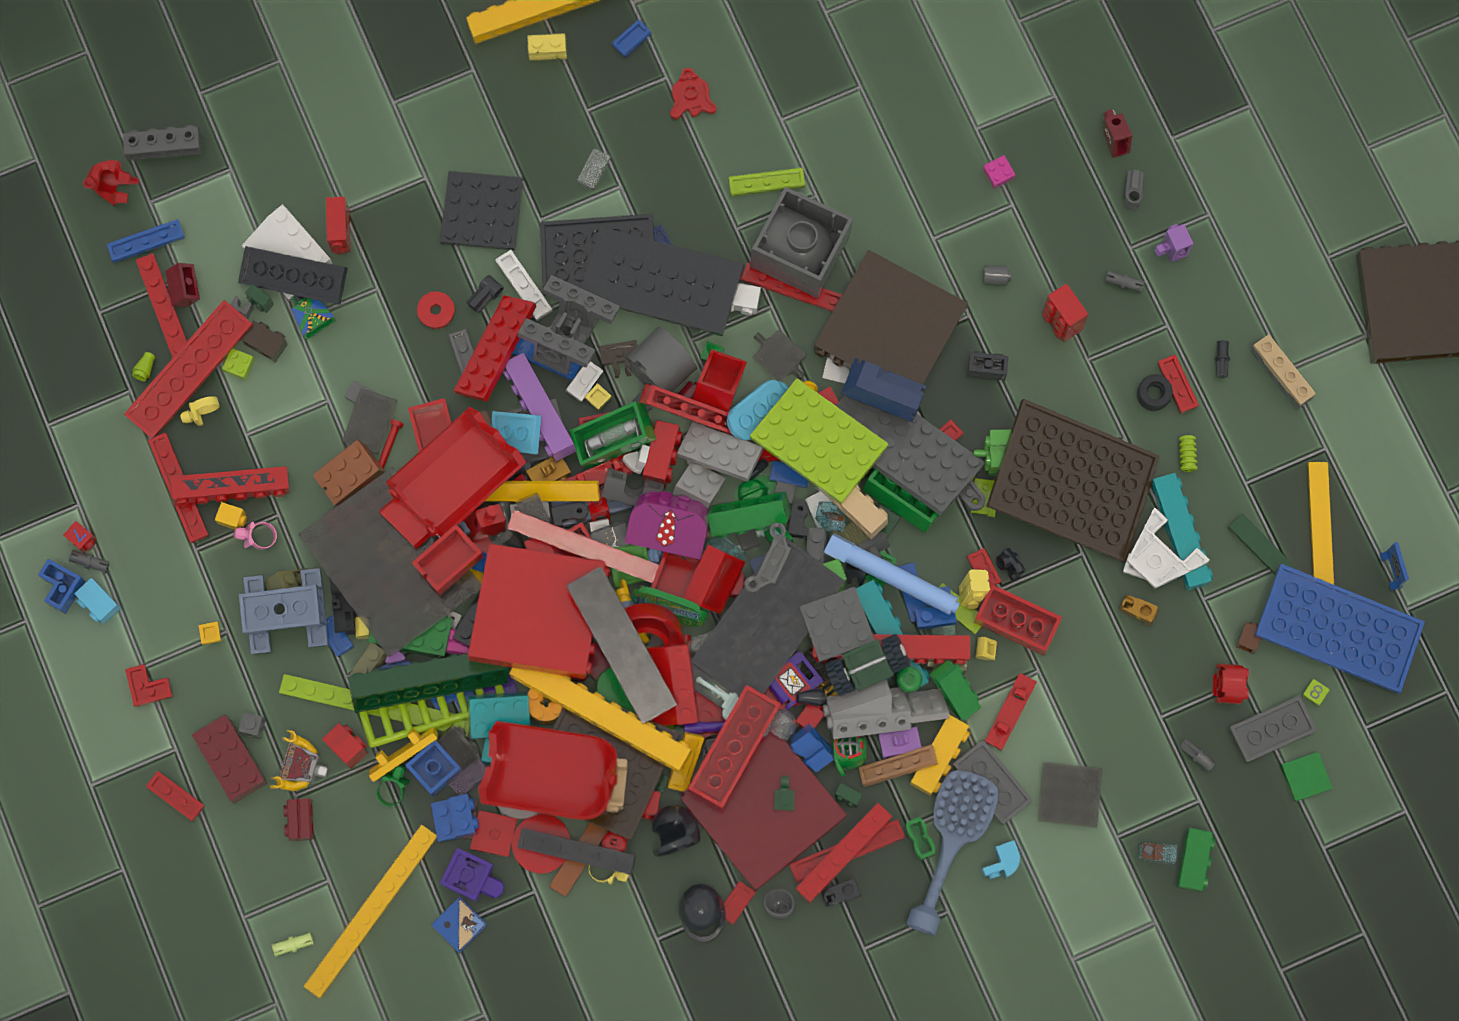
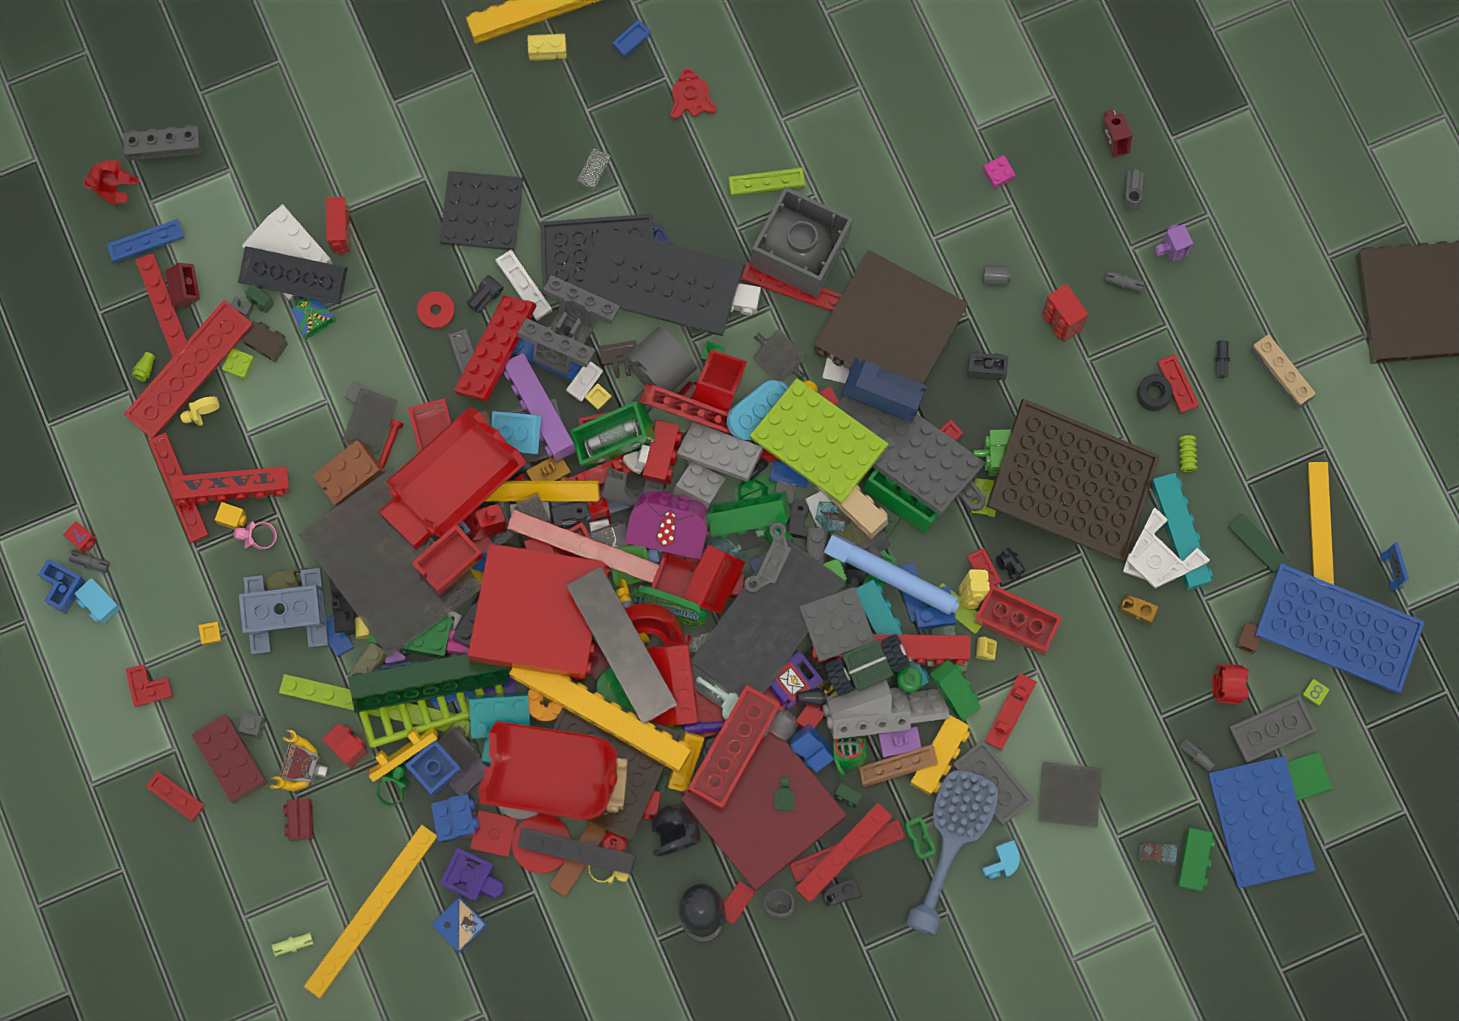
none -> blue plate [1208,756,1316,889]

